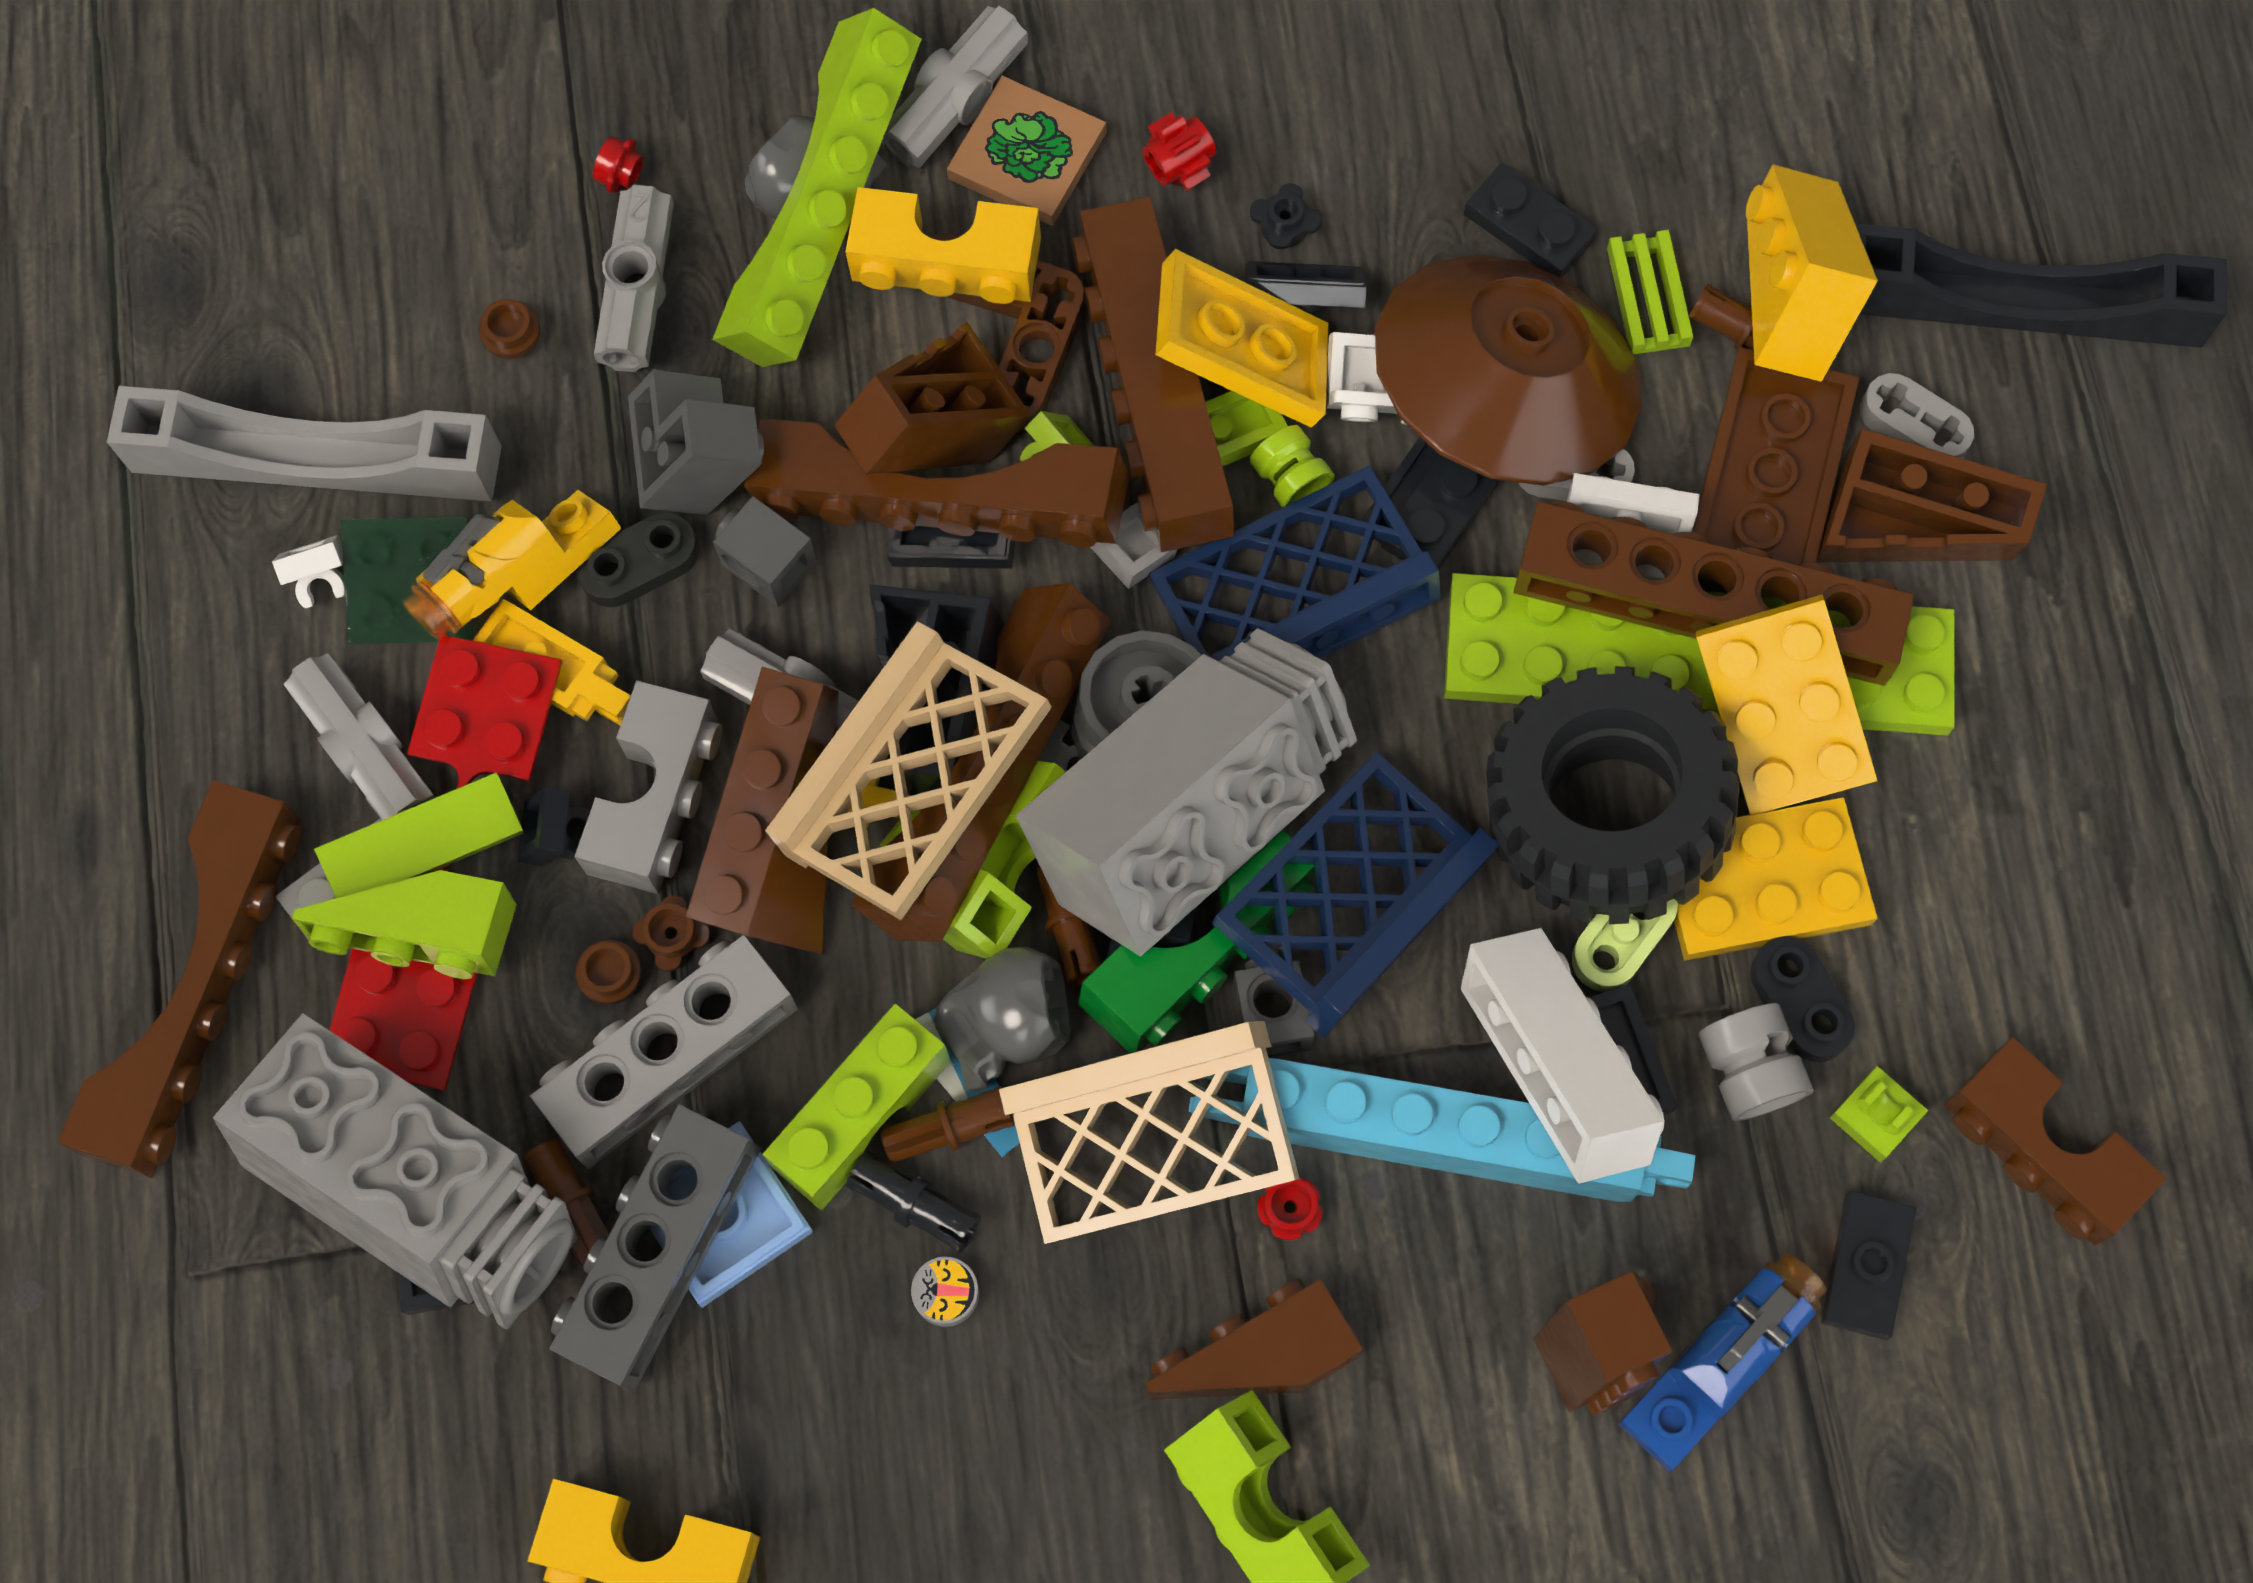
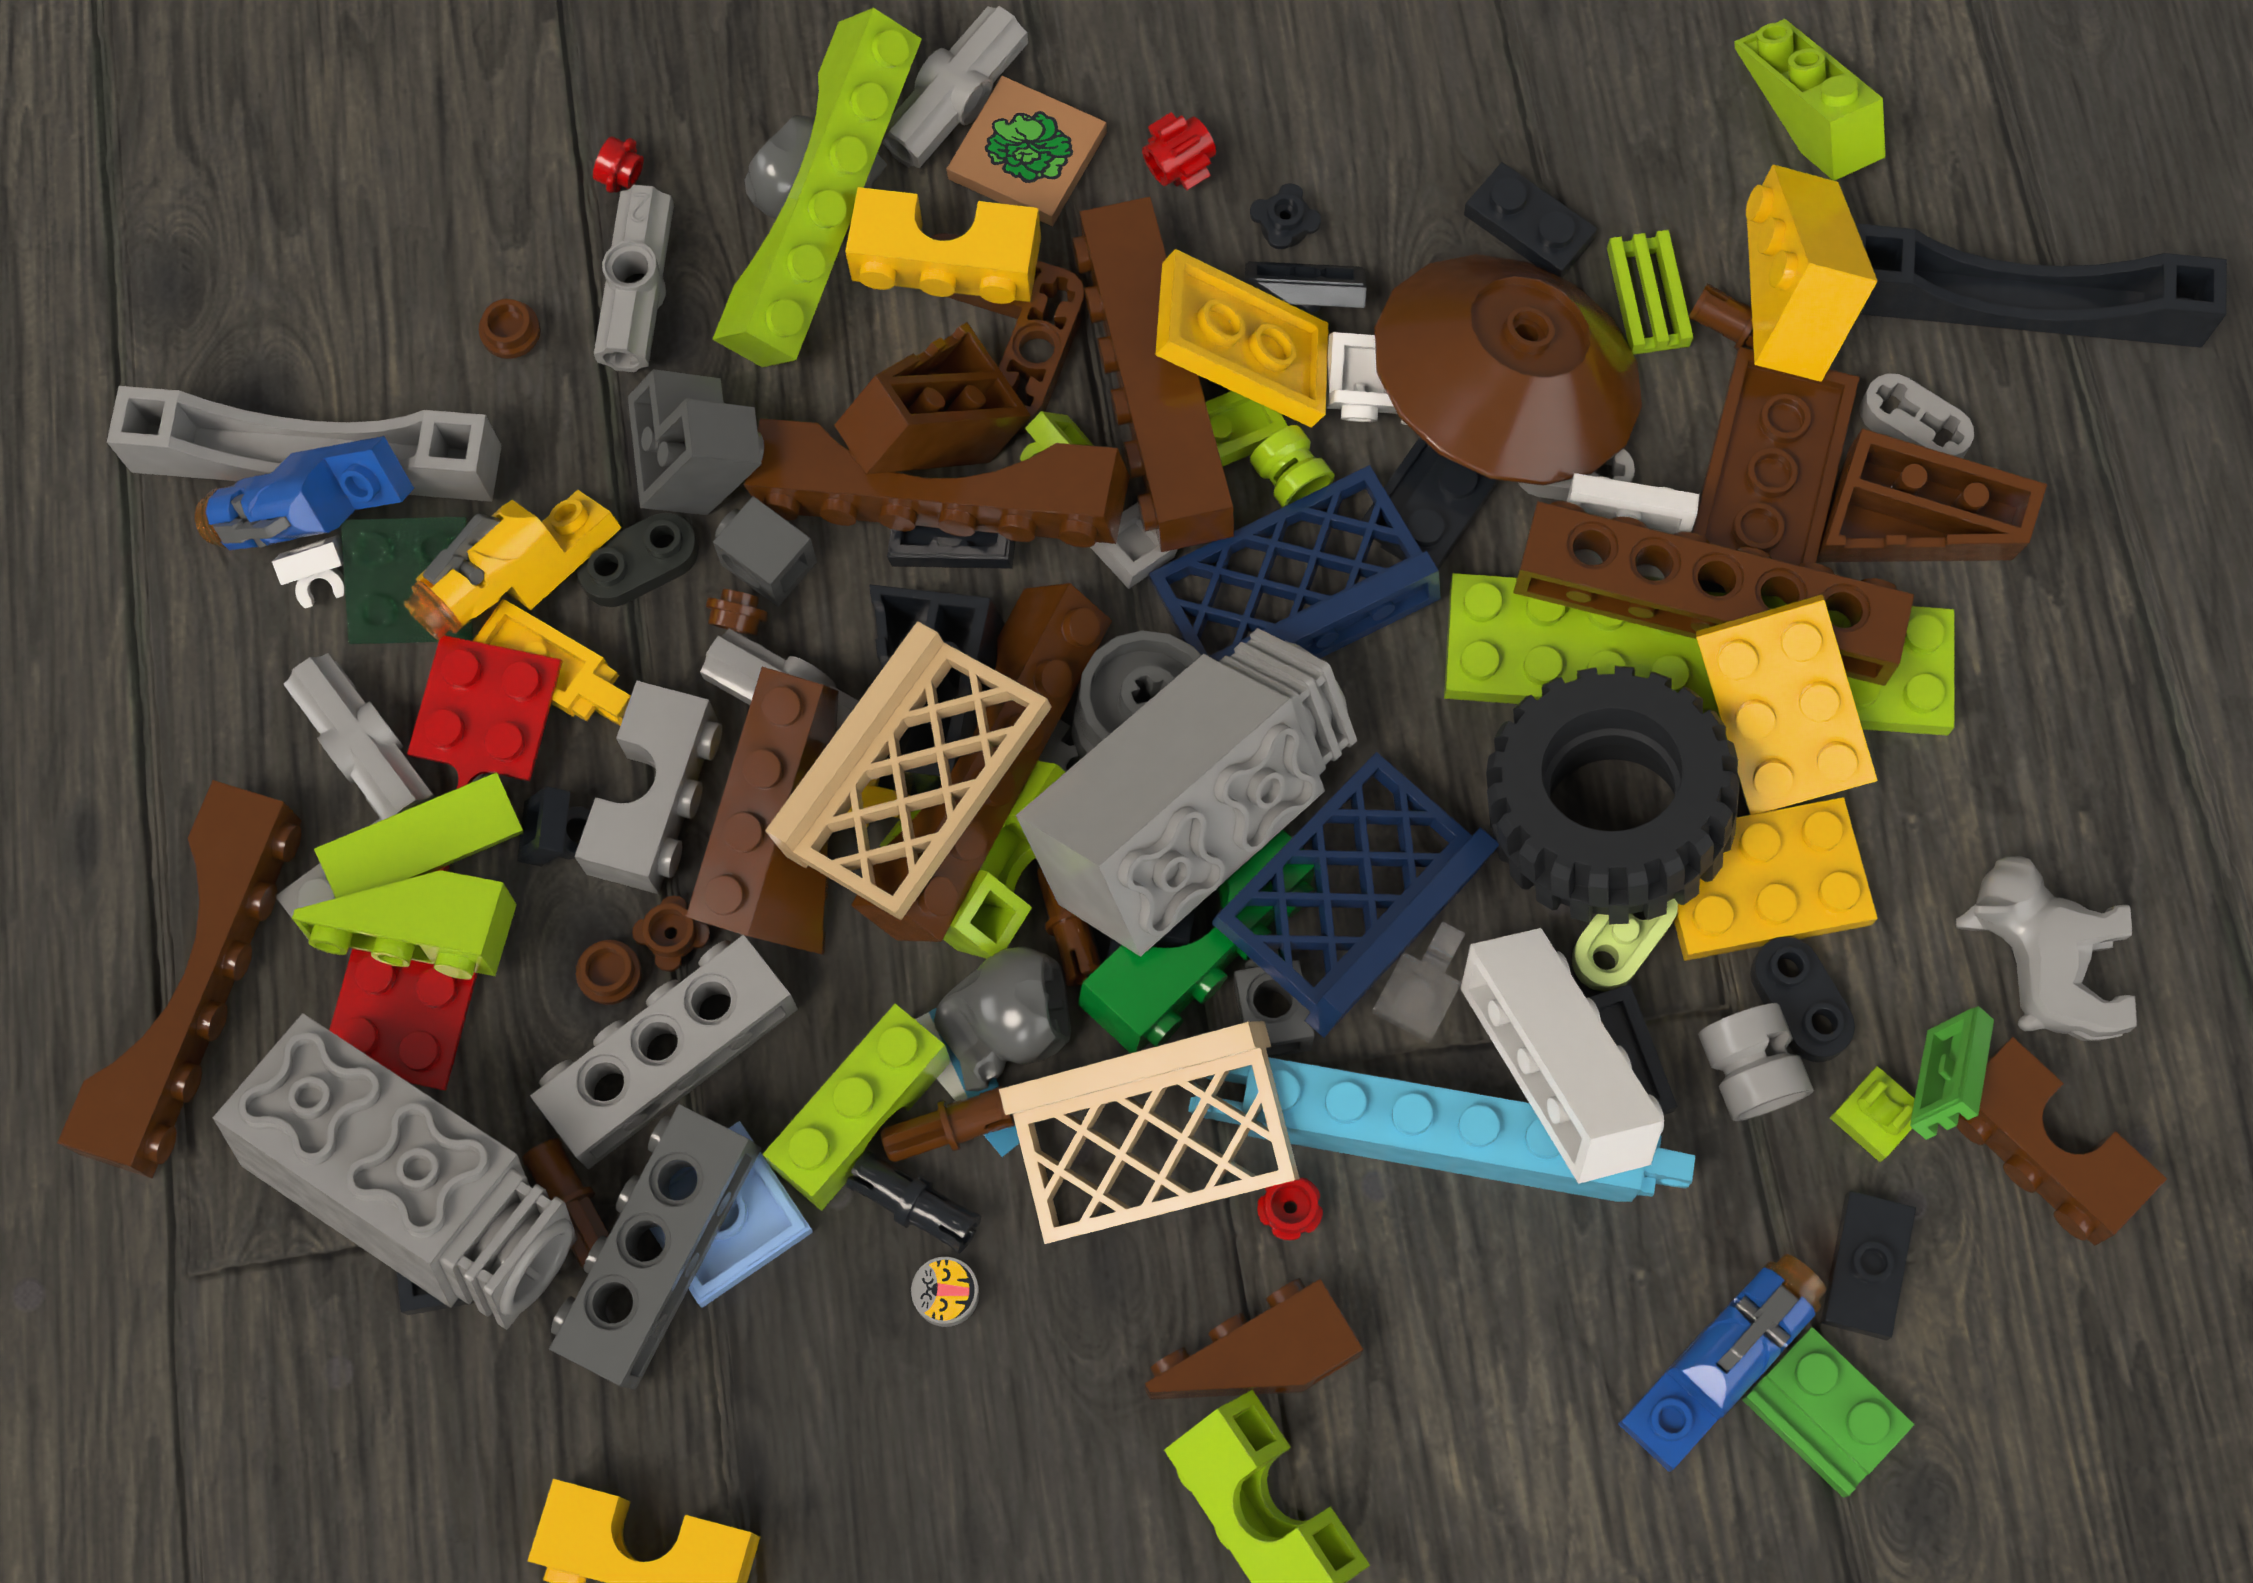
reddish brown wedge [1533,1271,1673,1416] -> none
none -> blue plate [195,436,415,550]
none -> reddish brown plate [705,589,769,636]
none -> clear plate [1372,921,1465,1043]
none -> lime slope [1734,19,1885,181]
none -> bright green plate [1742,1327,1915,1498]
none -> bright green tile [1910,1006,1994,1140]
none -> light grey animal [1956,856,2137,1041]

